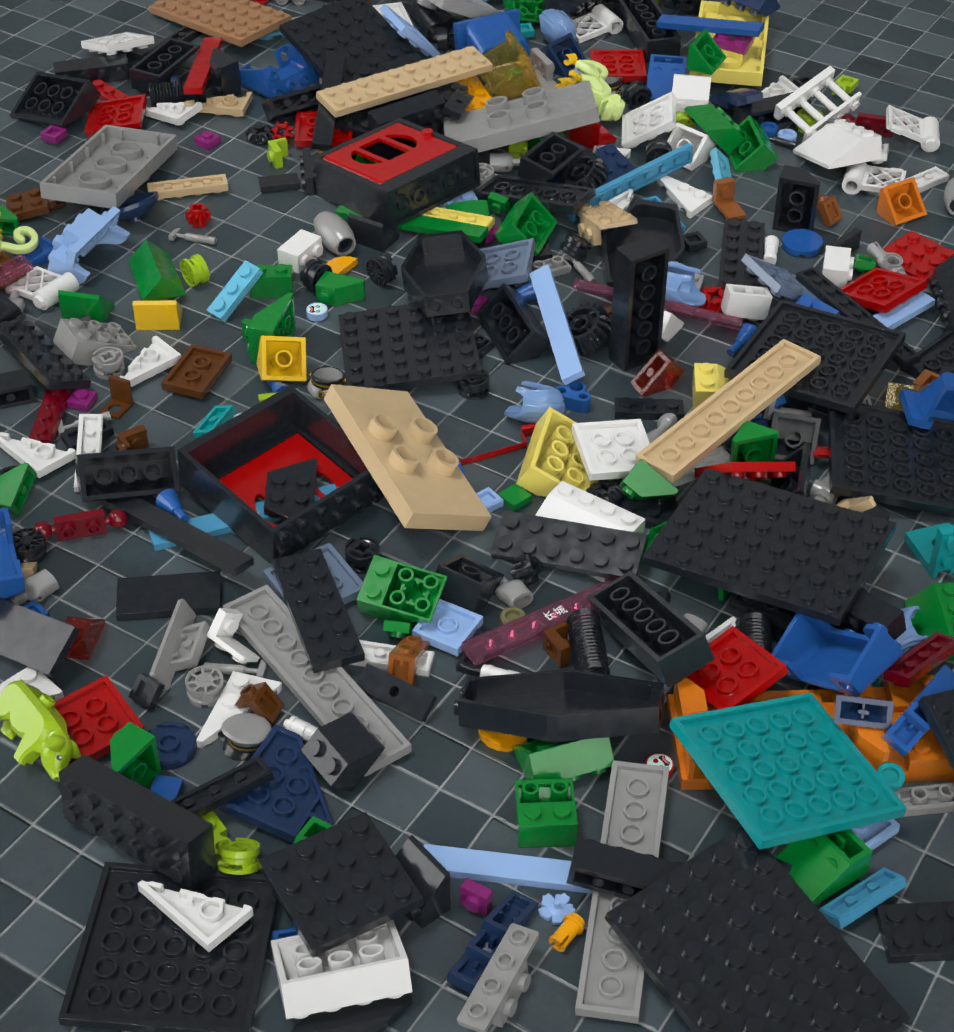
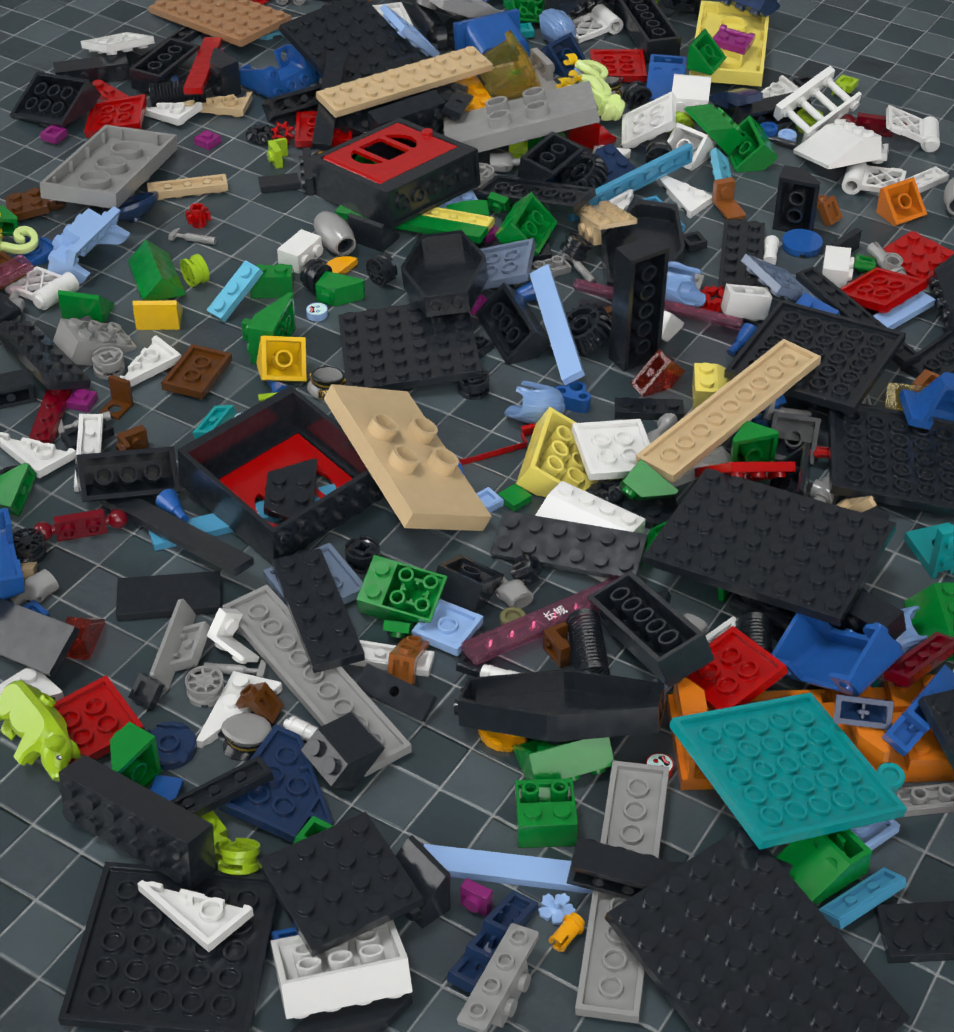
blue tile [656,14,764,37] -> none

